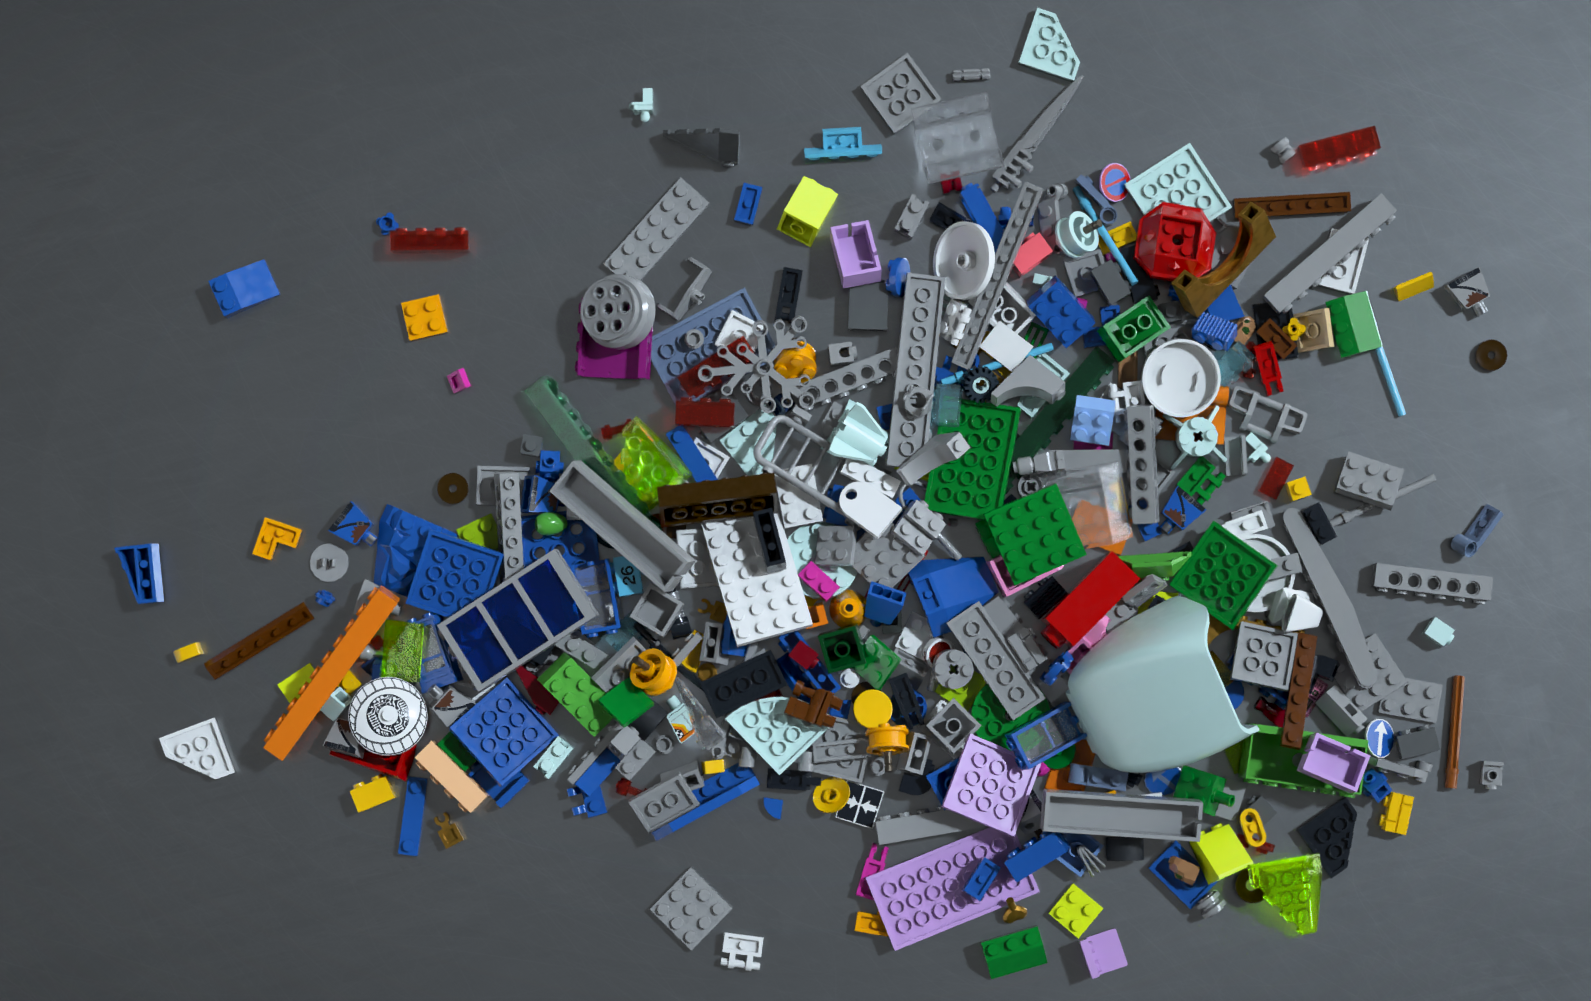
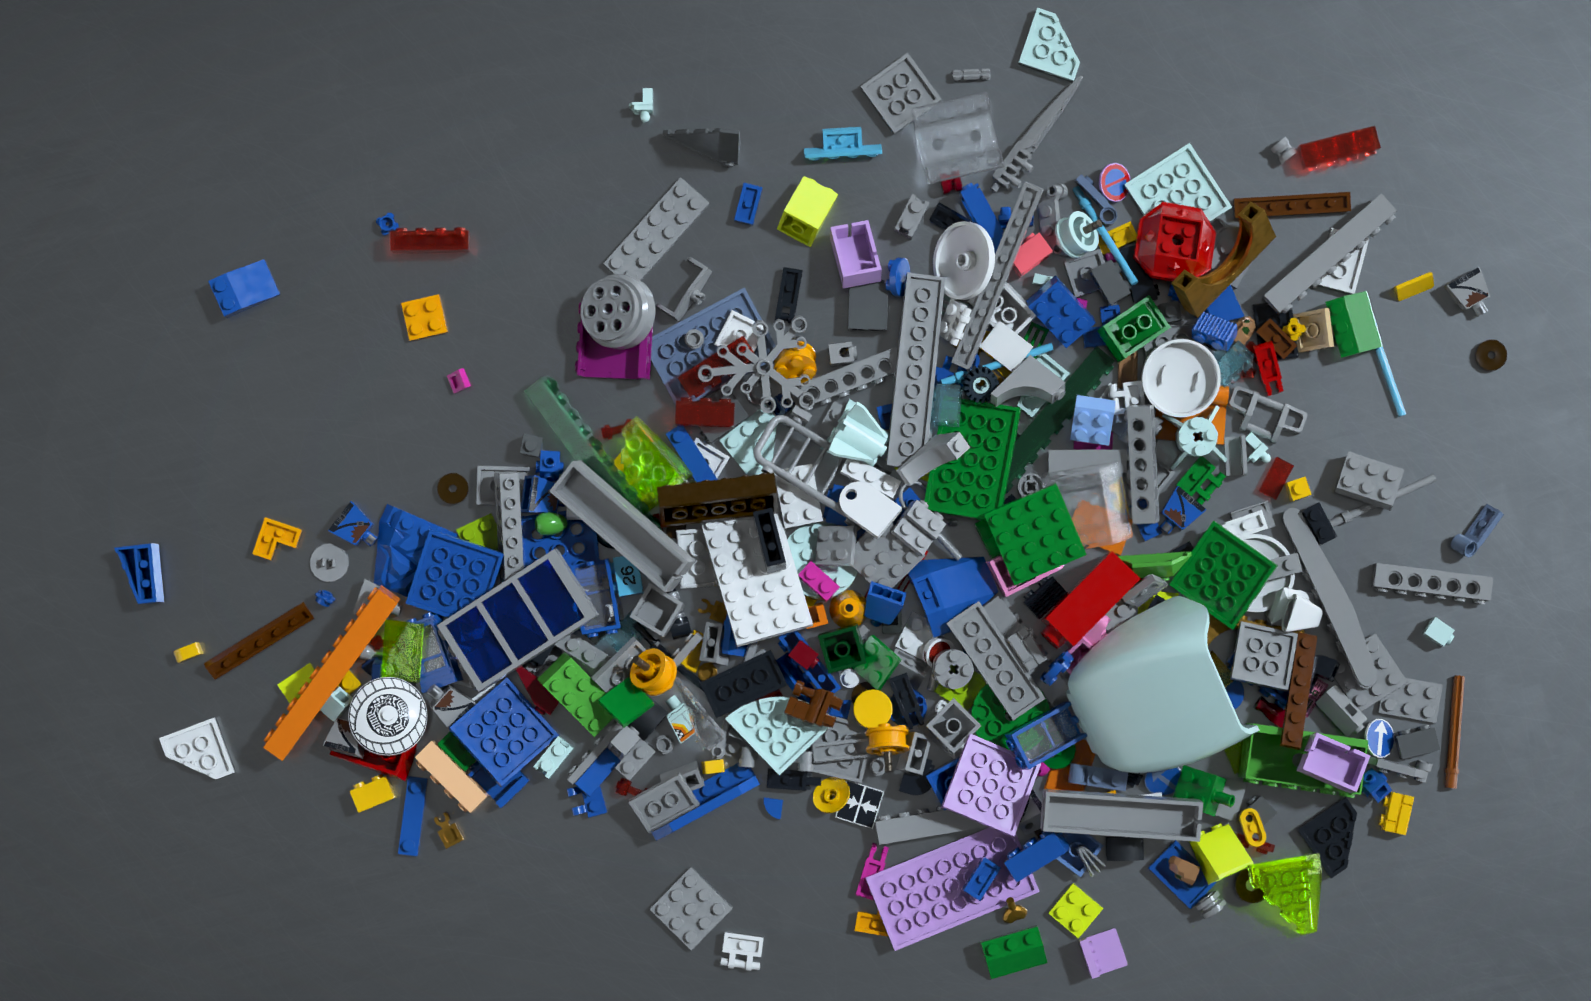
light grey piece [903,385,934,418] -> none
light grey piece [1013,450,1065,475] -> none
light grey brick [1479,761,1504,789] -> none

